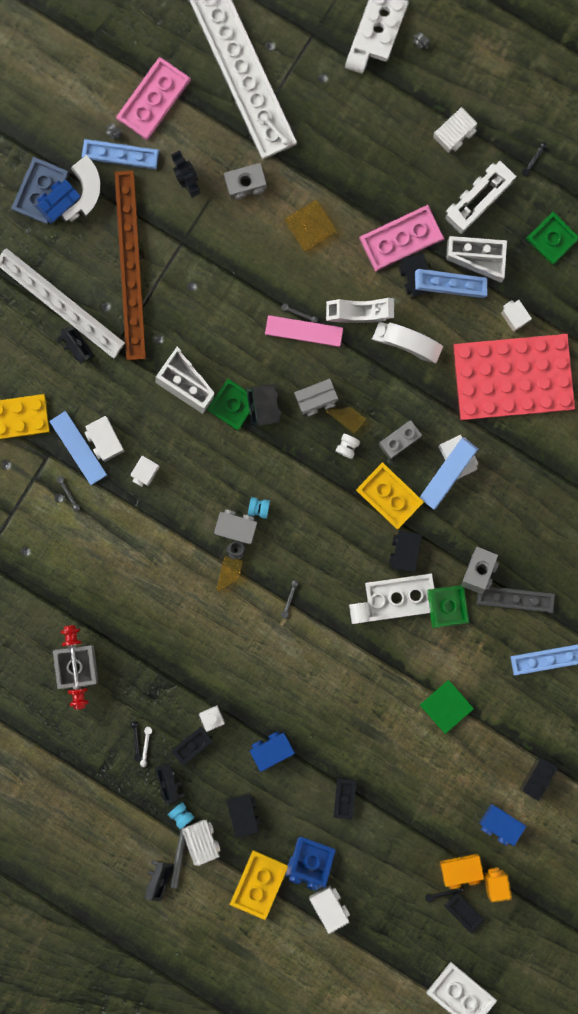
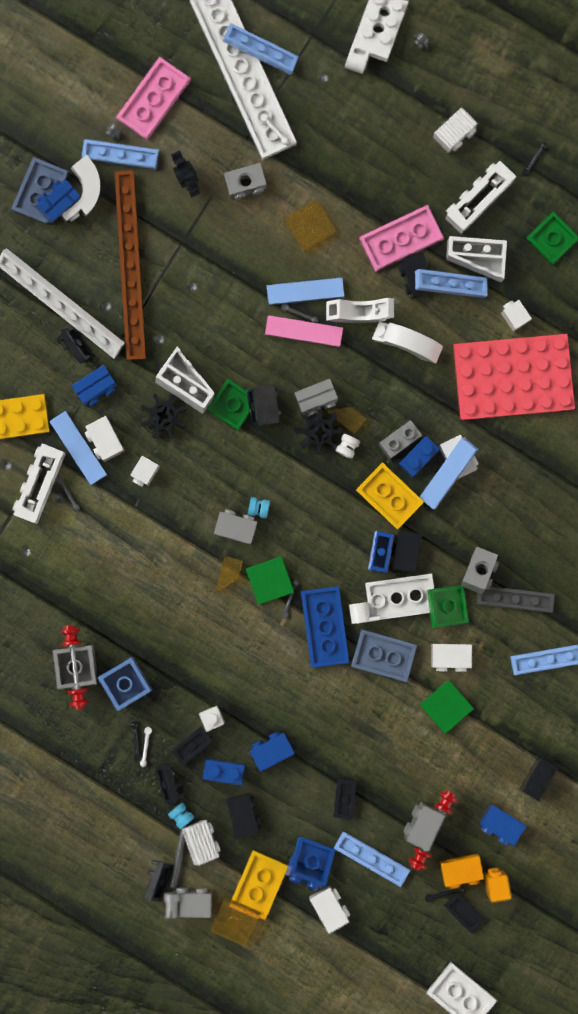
dark grey plate [227,541,246,559] -> none
none -> white brick [13,443,66,524]
none -> blue brick [71,365,117,407]
none -> medium blue brick [98,657,153,711]
none -> black gear [141,394,186,439]
none -> light grey hinge [164,887,212,918]
none -> blue brick [203,758,245,785]
none -> clear yellow tile [210,897,261,947]
none -> light blue tile [223,23,299,75]
none -> green tile [246,556,295,605]
none -> light blue tile [267,278,344,305]
none -> black gear [294,406,343,455]
none -> blue plate [301,586,349,668]
none -> light blue tile [334,831,411,887]
none -> sand blue plate [351,629,417,682]
none -> blue brick [368,531,394,573]
none -> blue brick [398,436,440,478]
none -> light grey brick [403,790,458,871]
none -> white brick [431,644,472,672]

